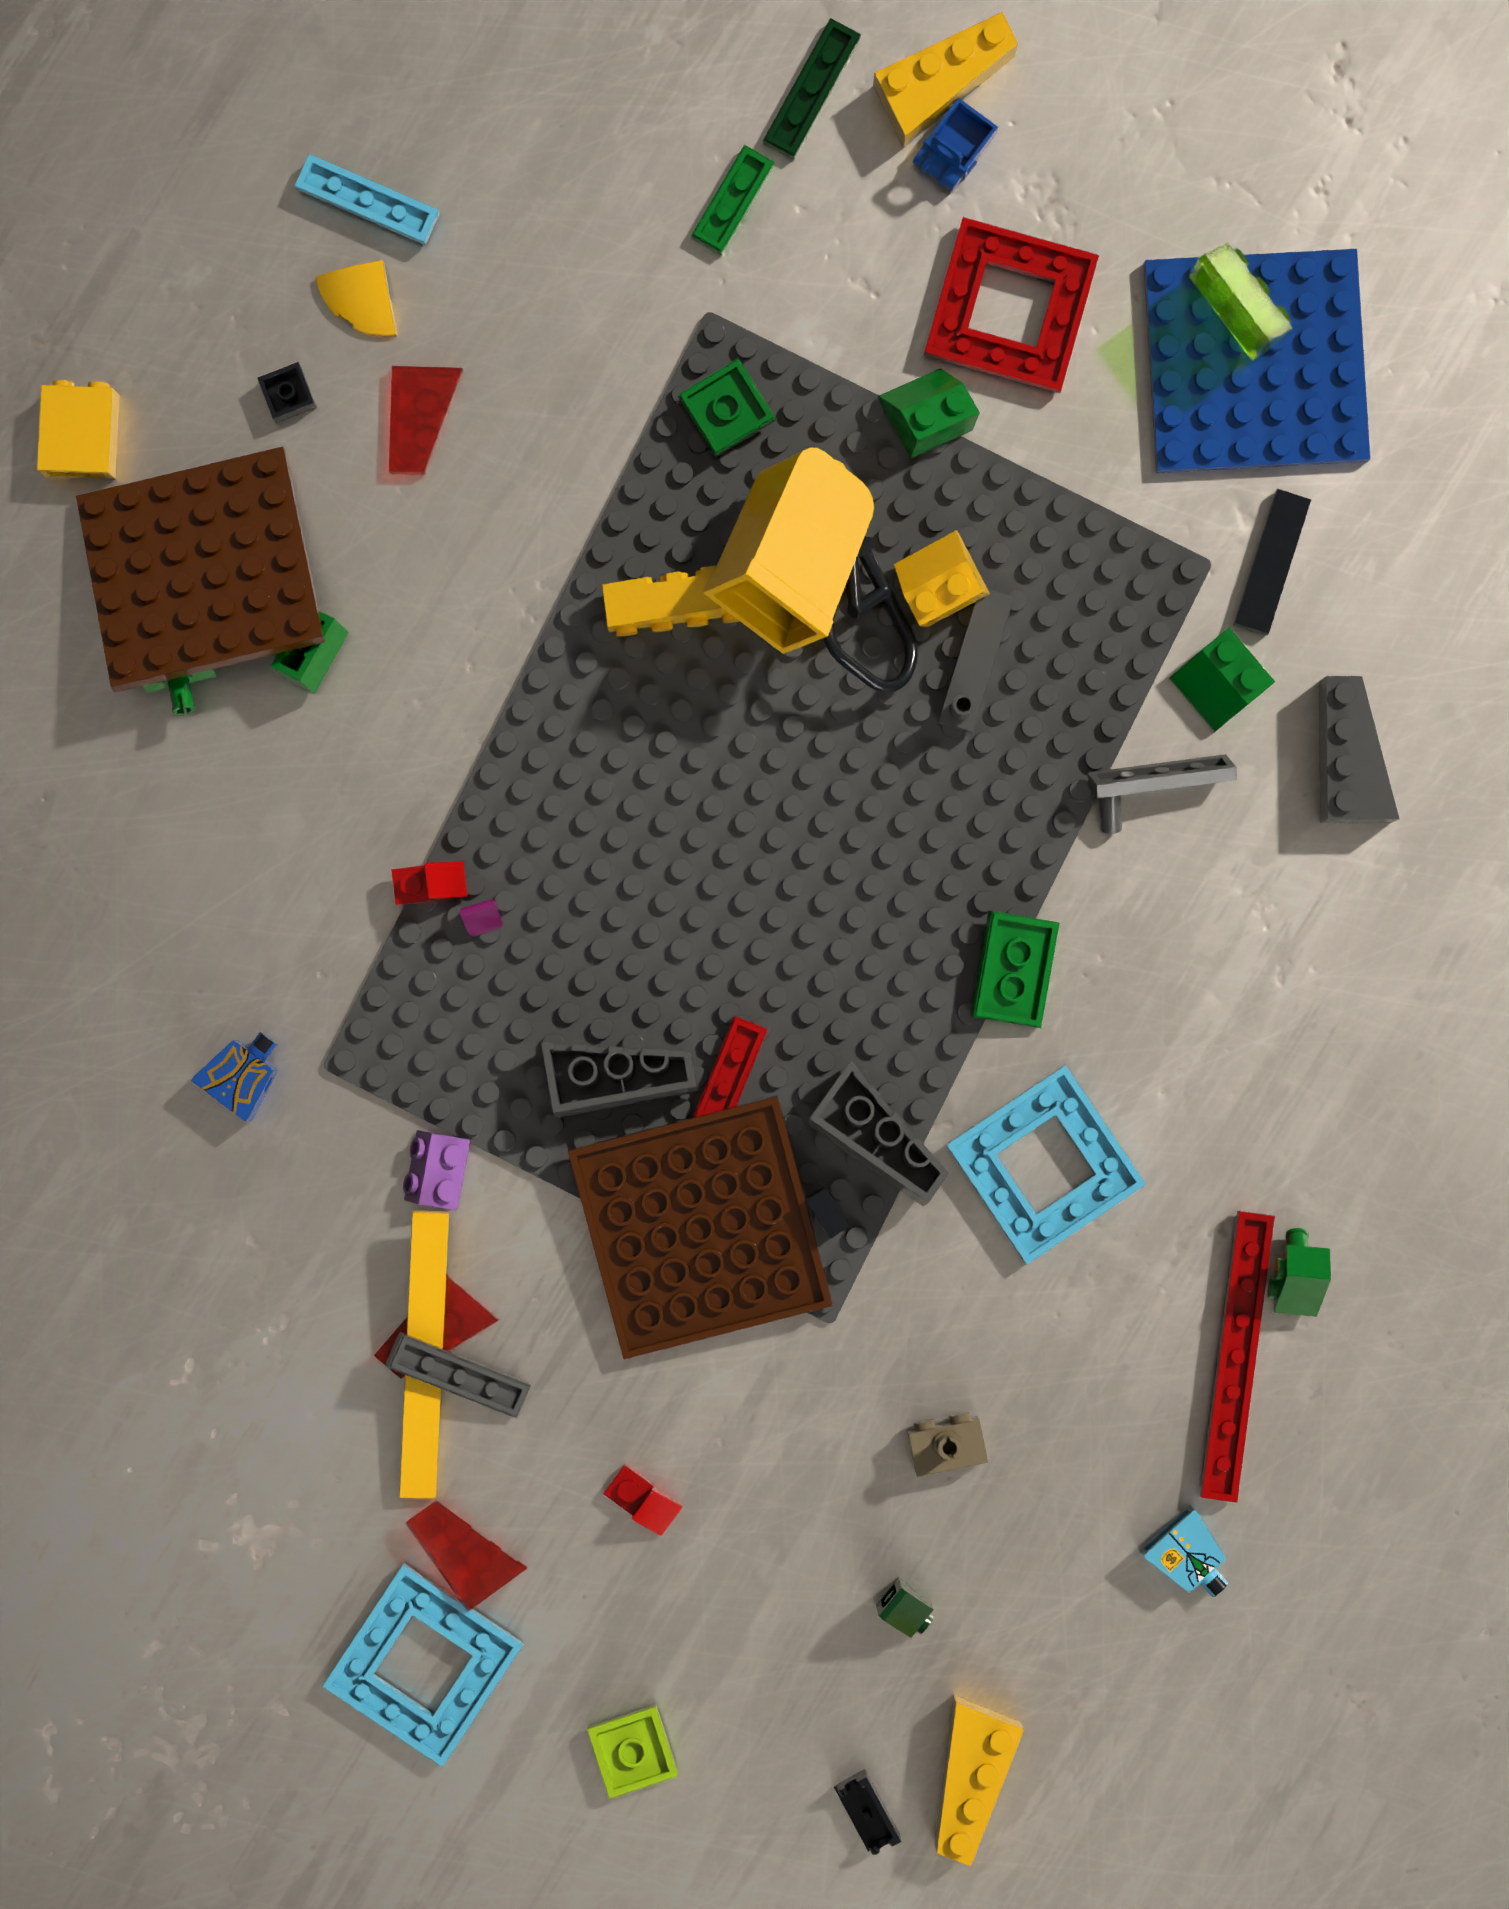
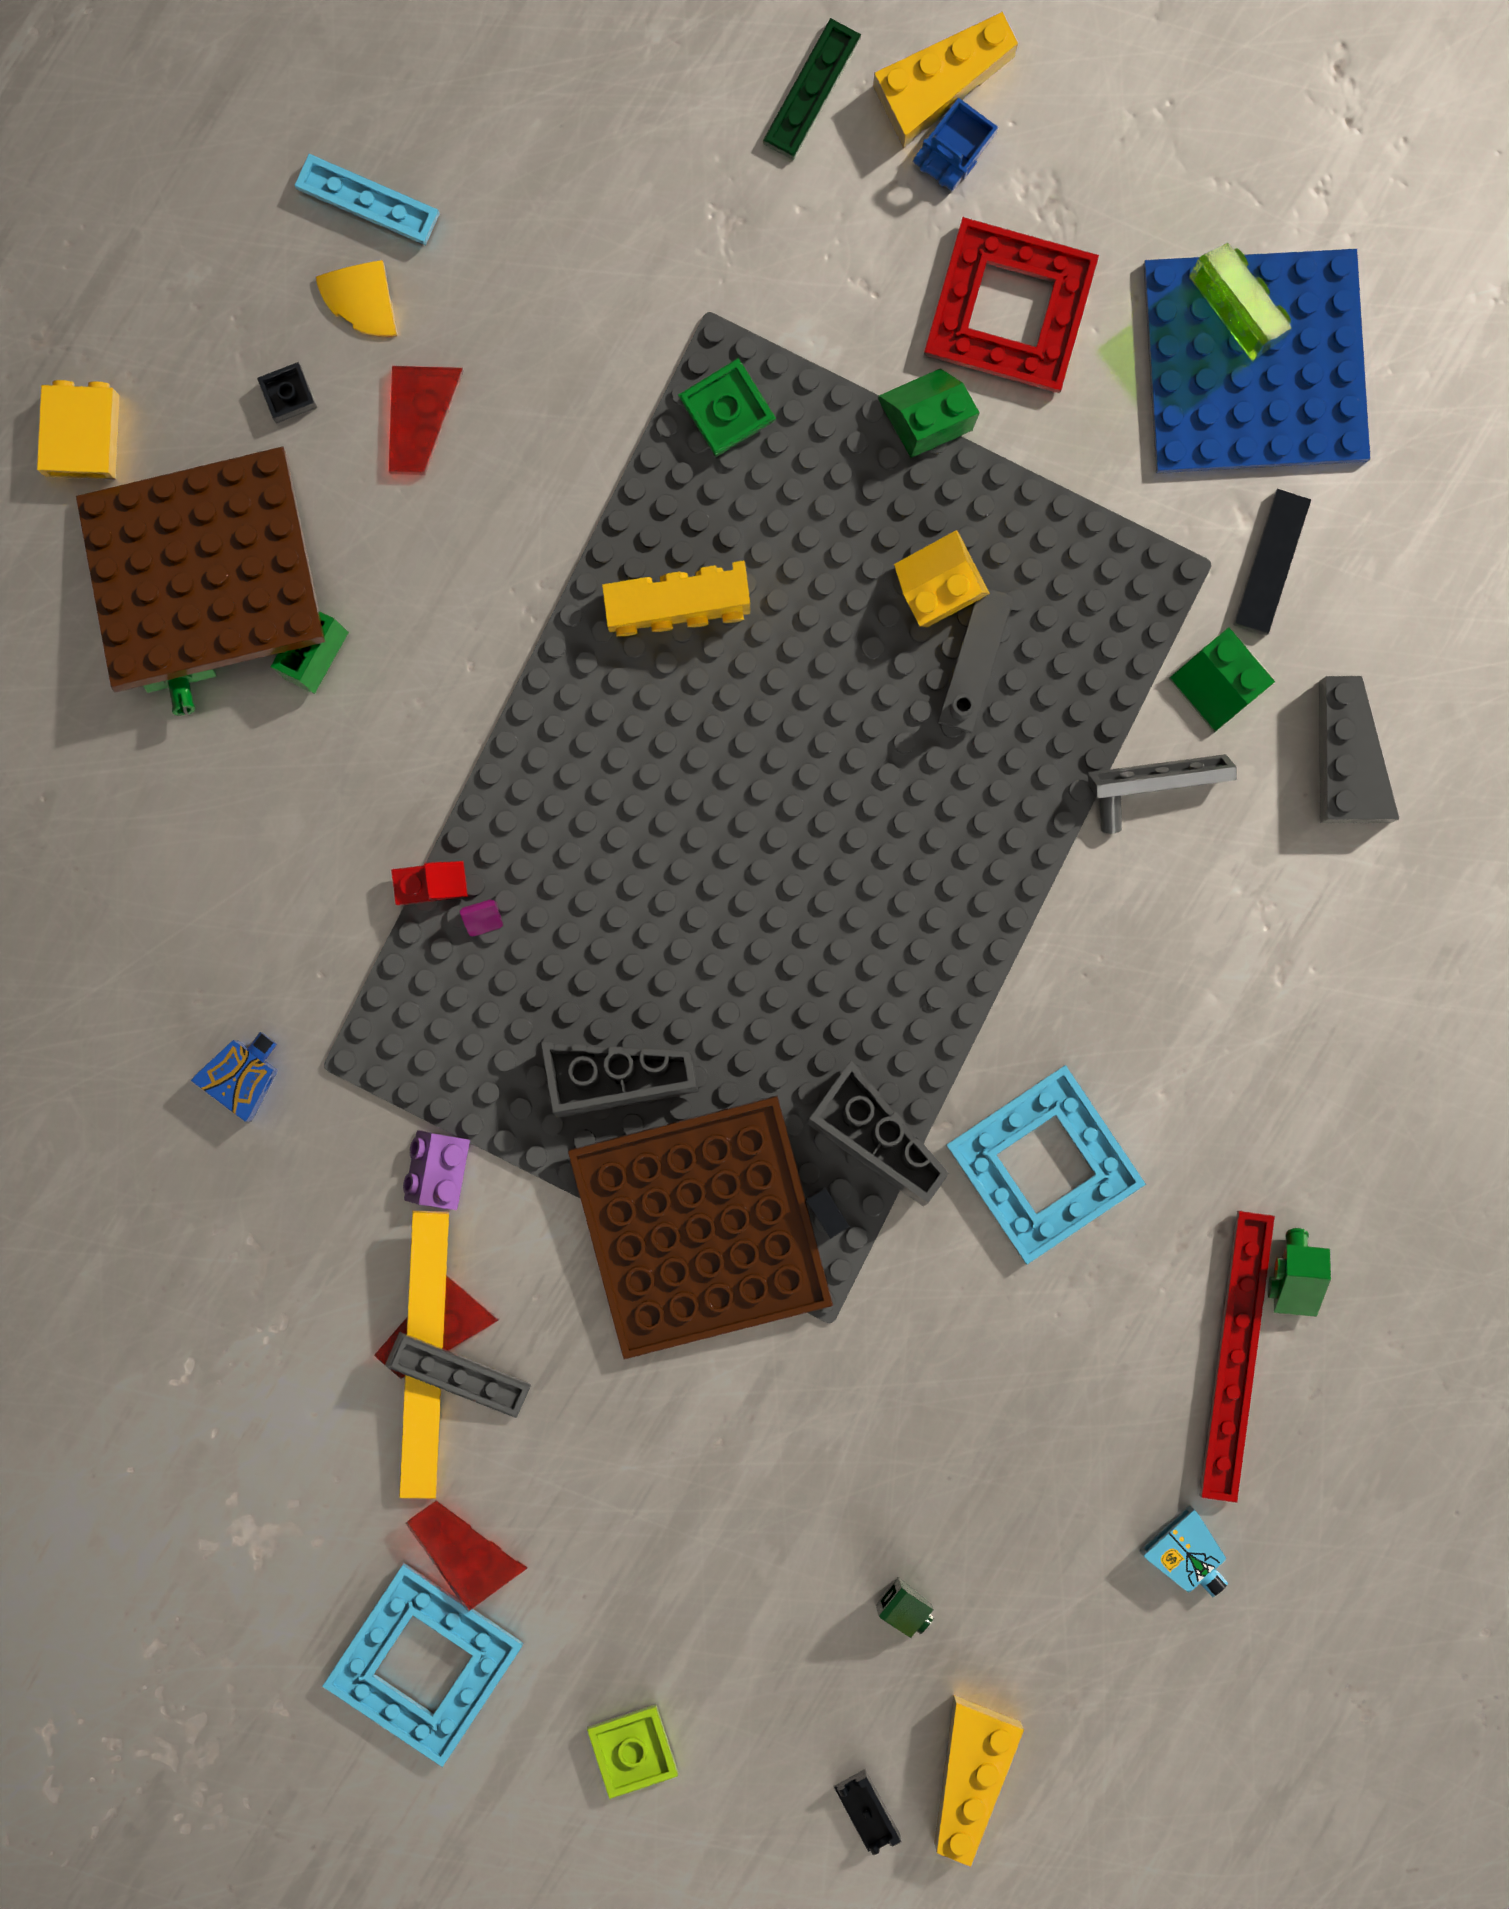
red slope [603,1464,683,1536] -> none
green tile [691,145,775,256] -> none
red tile [694,1016,768,1117] -> none
yellow piece [703,448,918,693] -> none
dark tan brick [907,1412,988,1477] -> none
green tile [970,910,1060,1028] -> none

